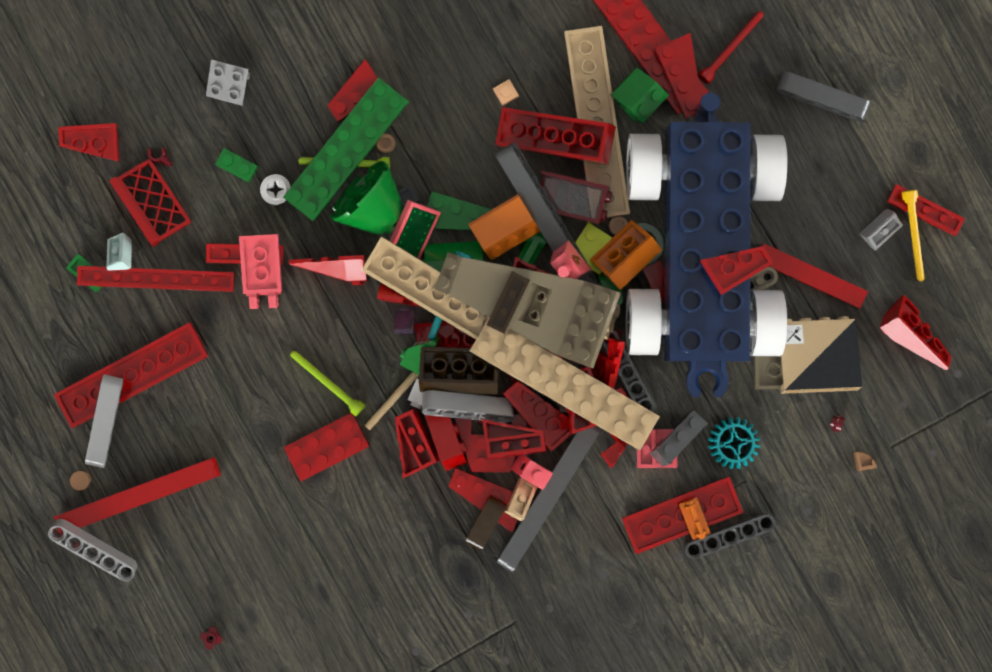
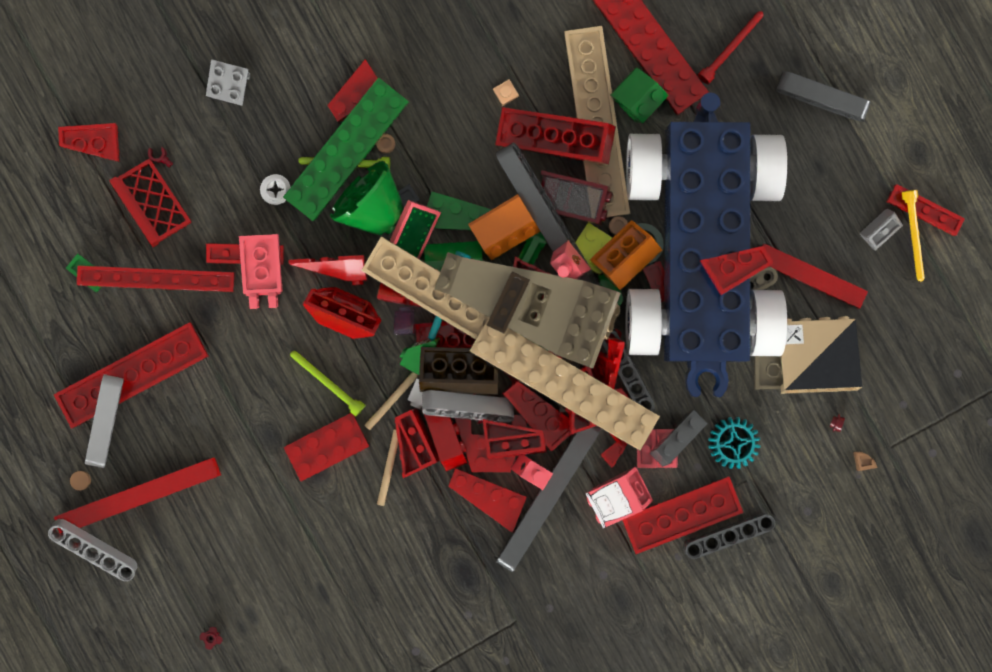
light aqua slope [106,233,132,270] -> none
green plate [215,148,258,183] -> none
dark brown beam [465,495,507,551] -> none
tan plate [505,477,537,521] -> none
red wing [655,33,701,119] -> none
orange hinge [679,497,711,540] -> none
red wedge [880,295,951,370] -> none
none -> red wedge [303,287,382,339]
none -> tan bar [377,429,399,506]
none -> slope [586,466,653,528]

